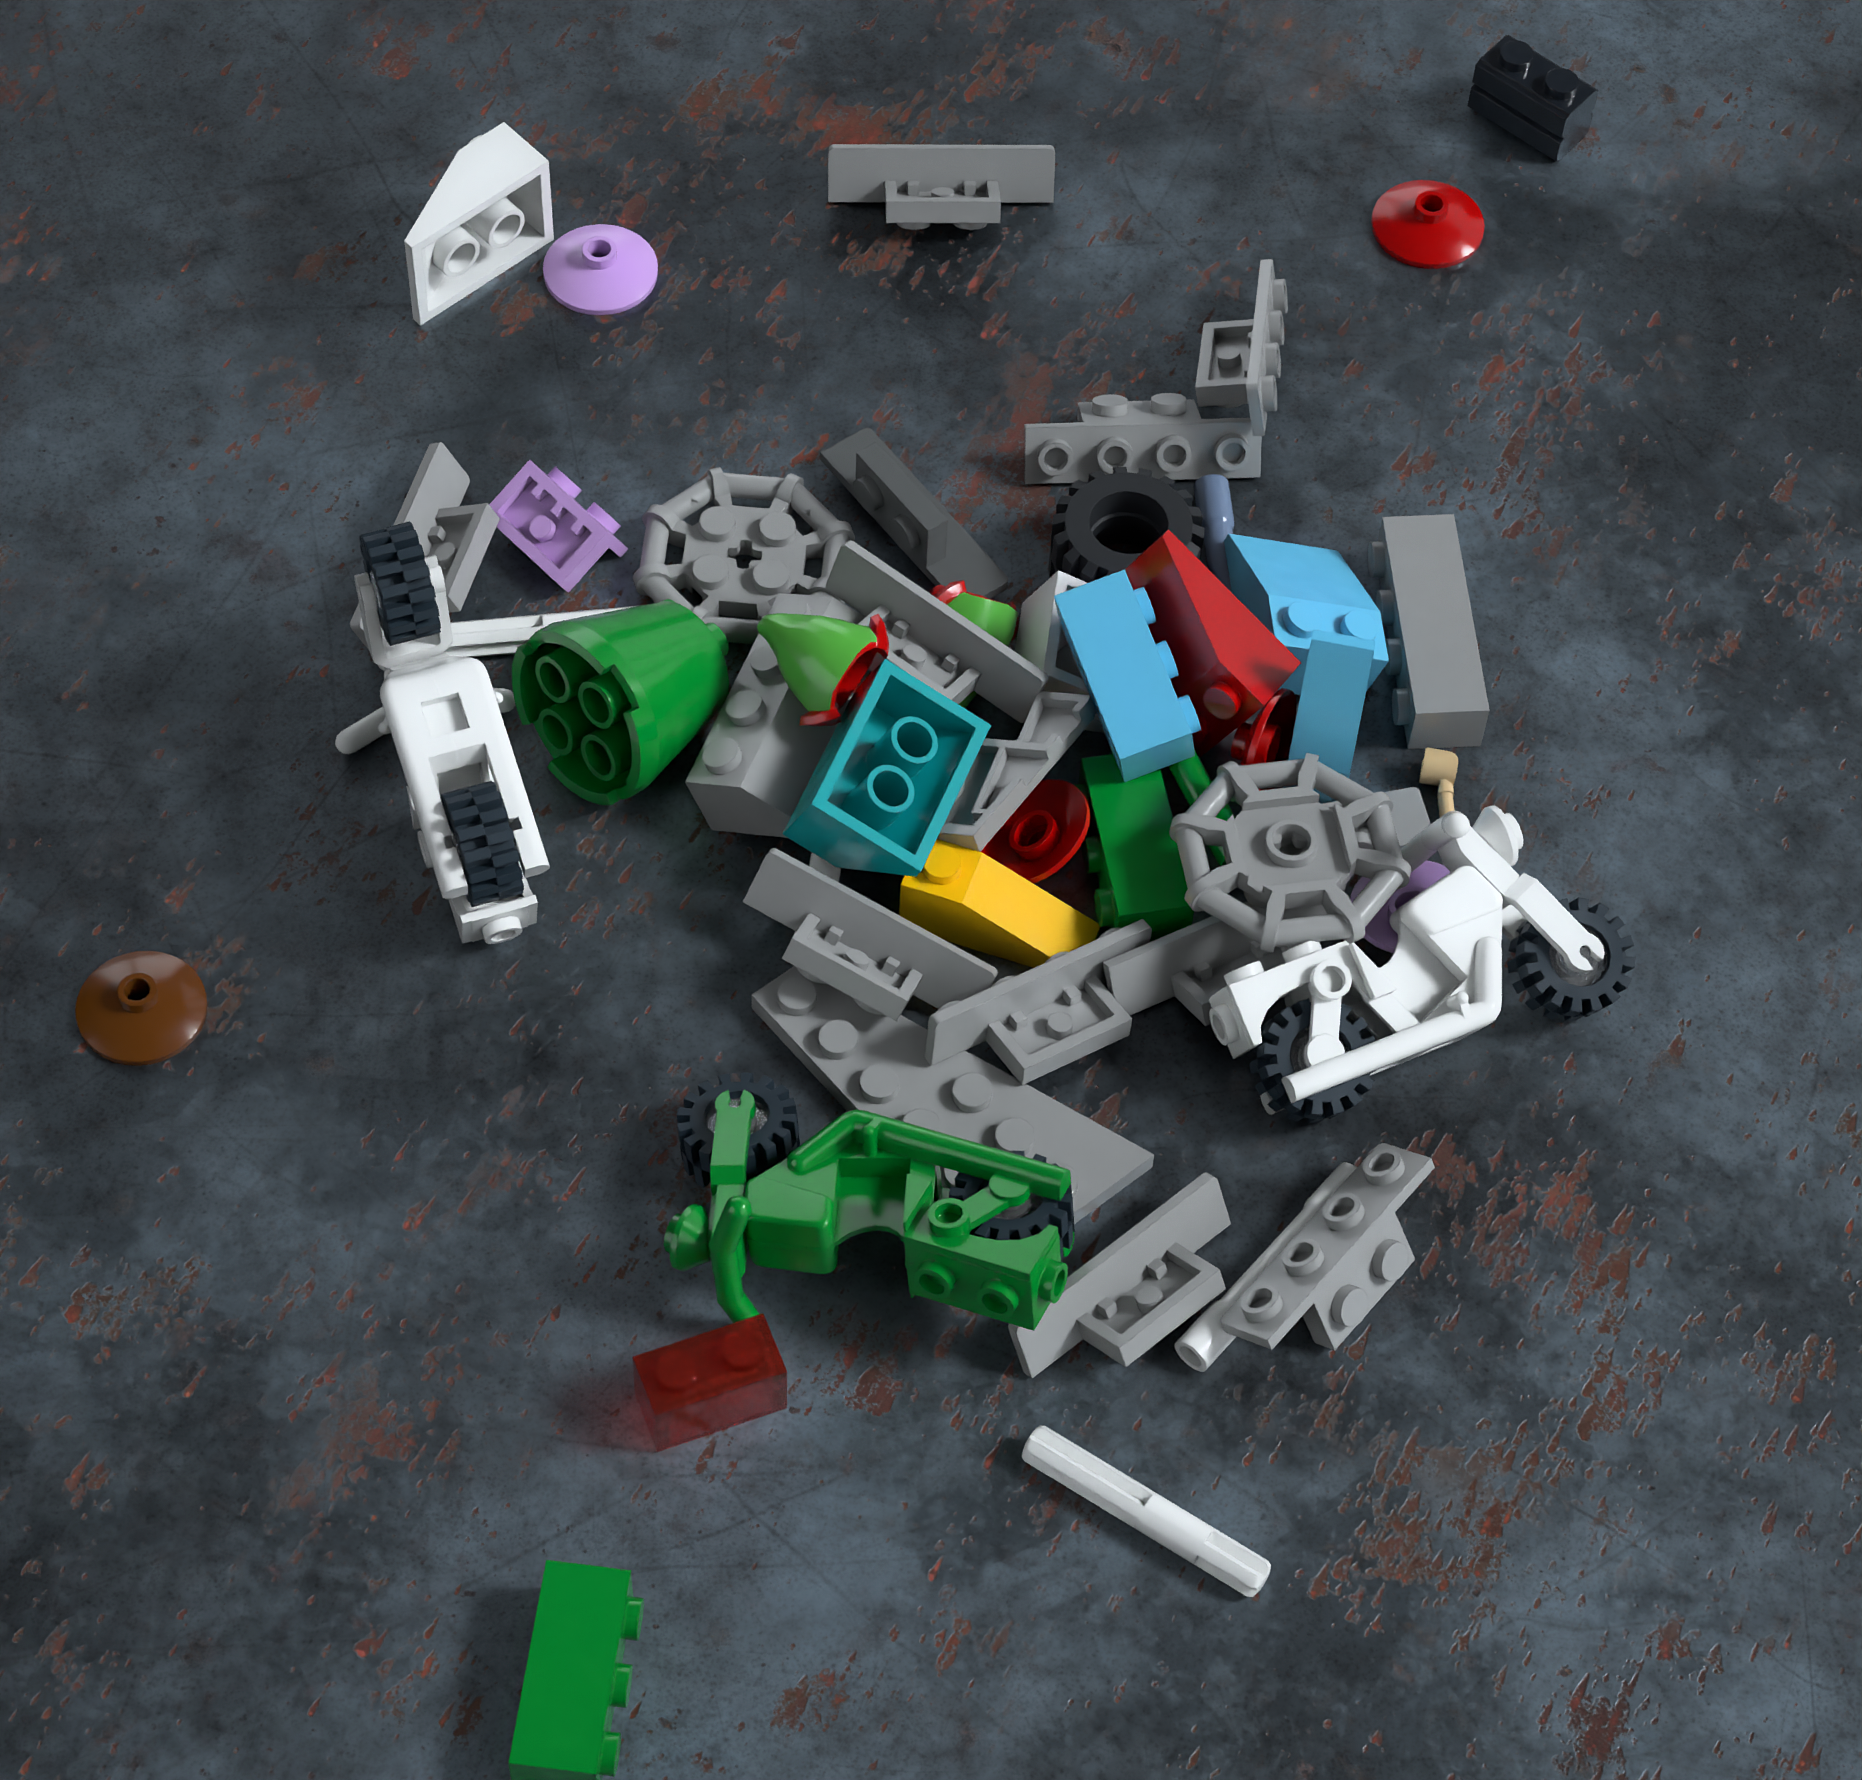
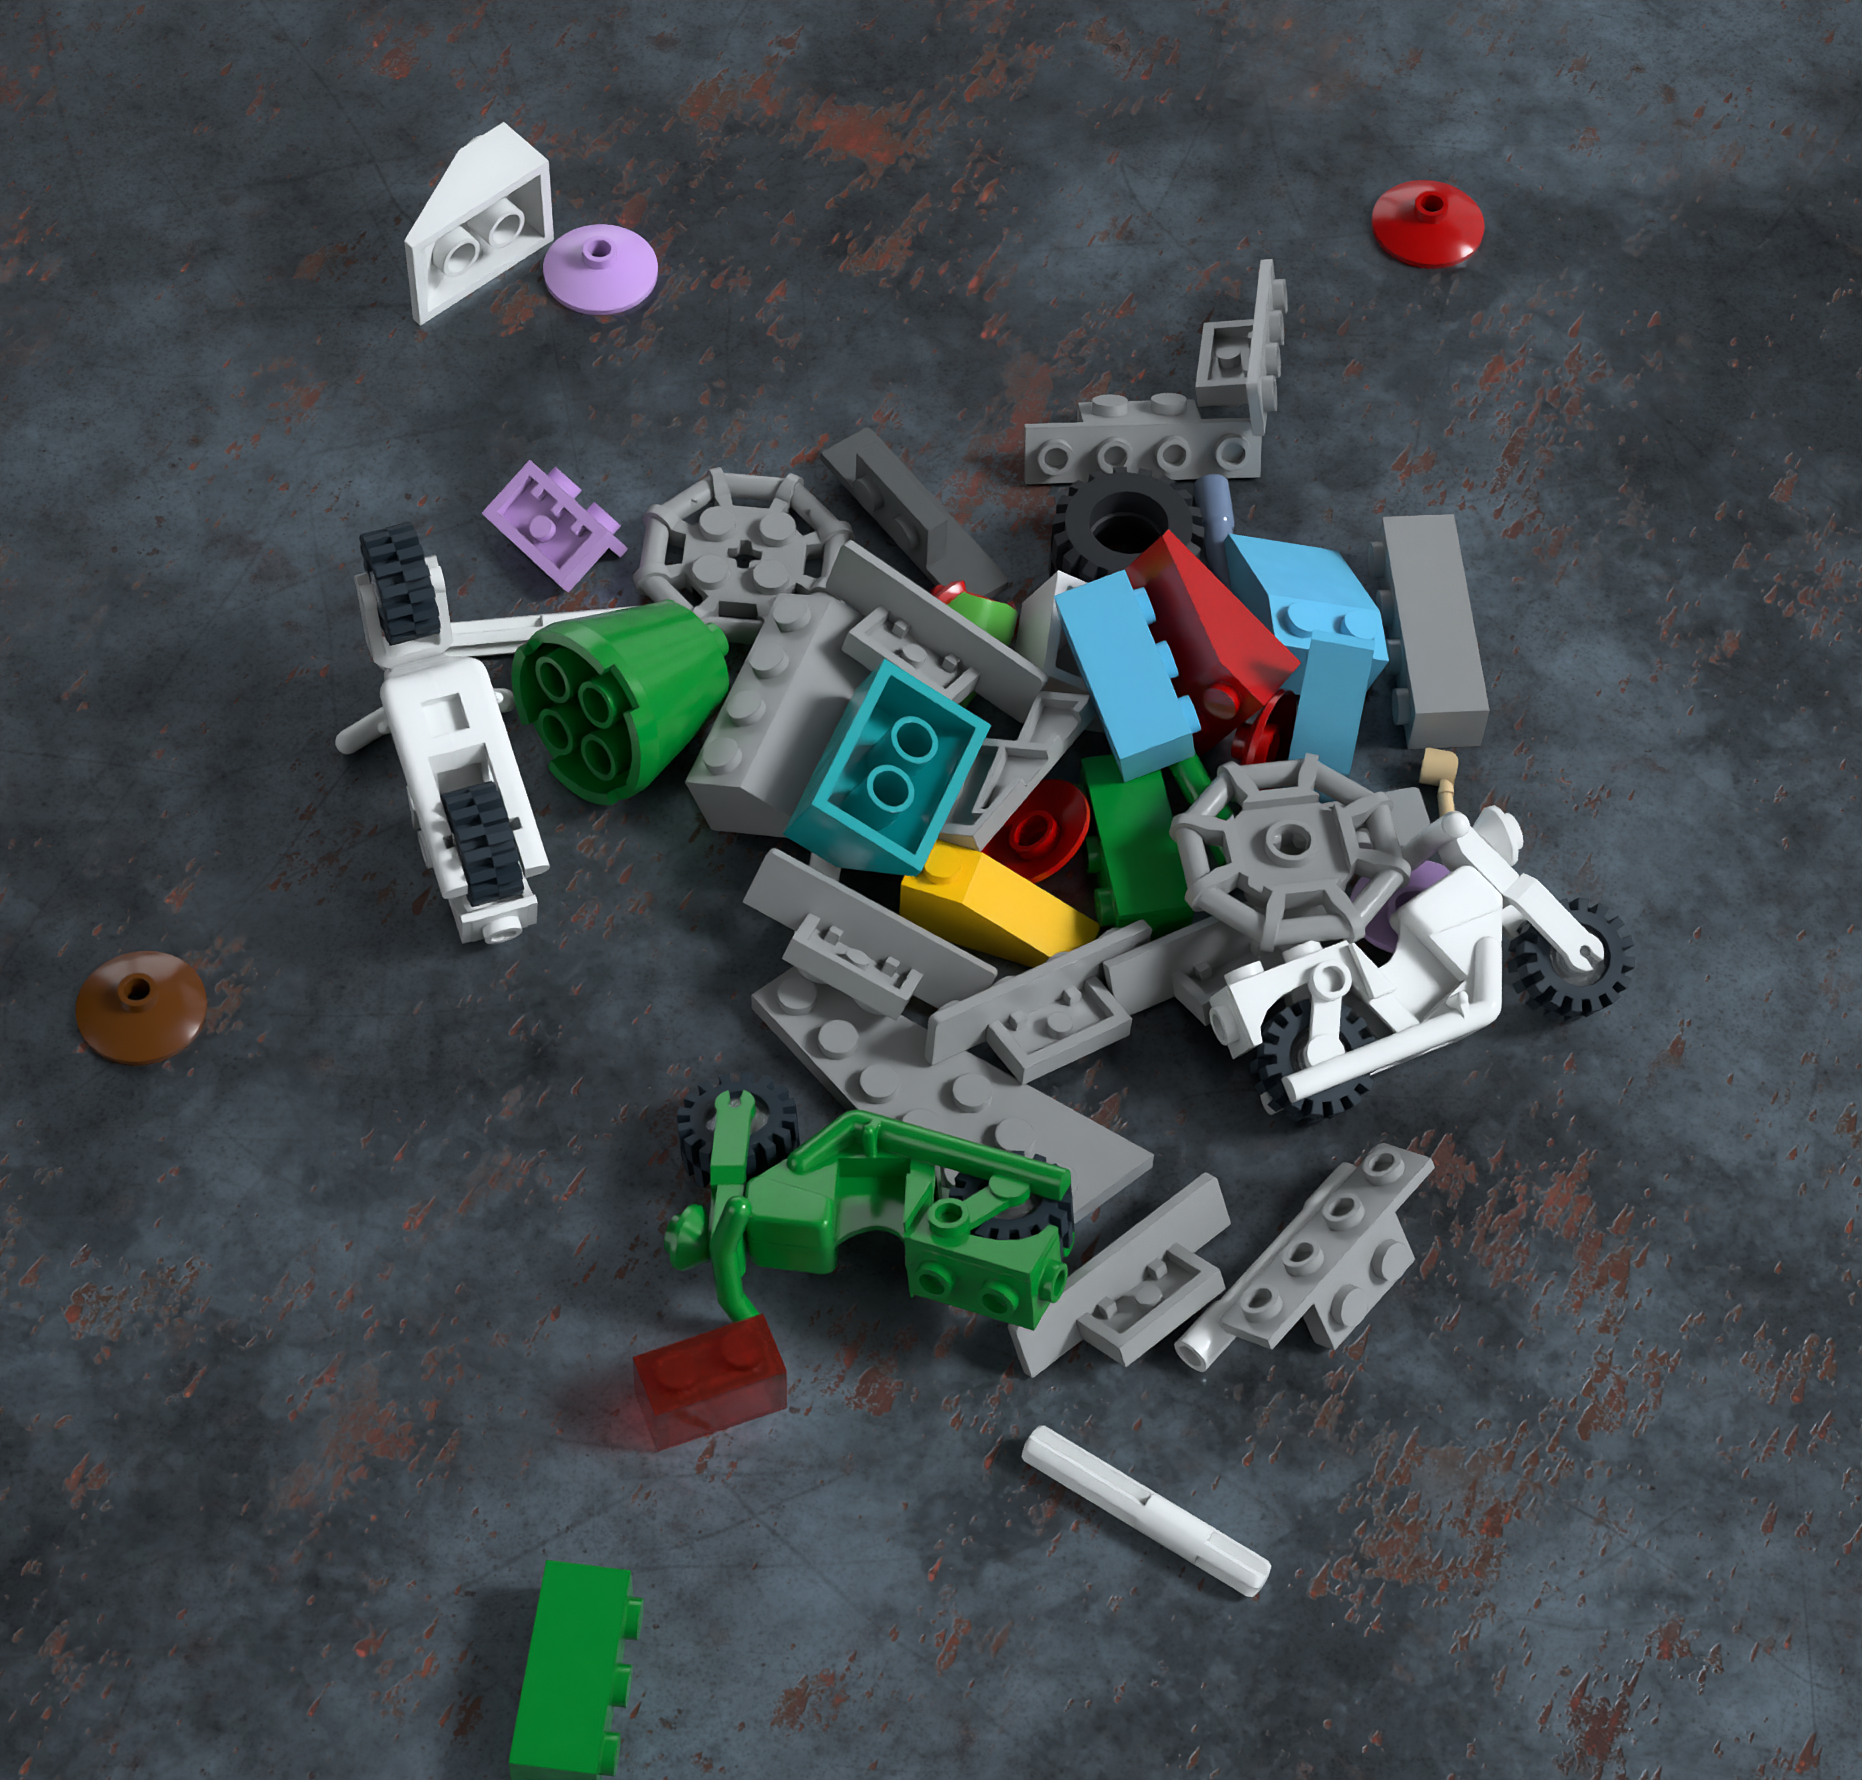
light grey bracket [350,442,500,650] -> none
bright green hat [757,613,889,726] -> none
light grey bracket [828,144,1055,230] -> none
black brick [1467,35,1599,161] -> none

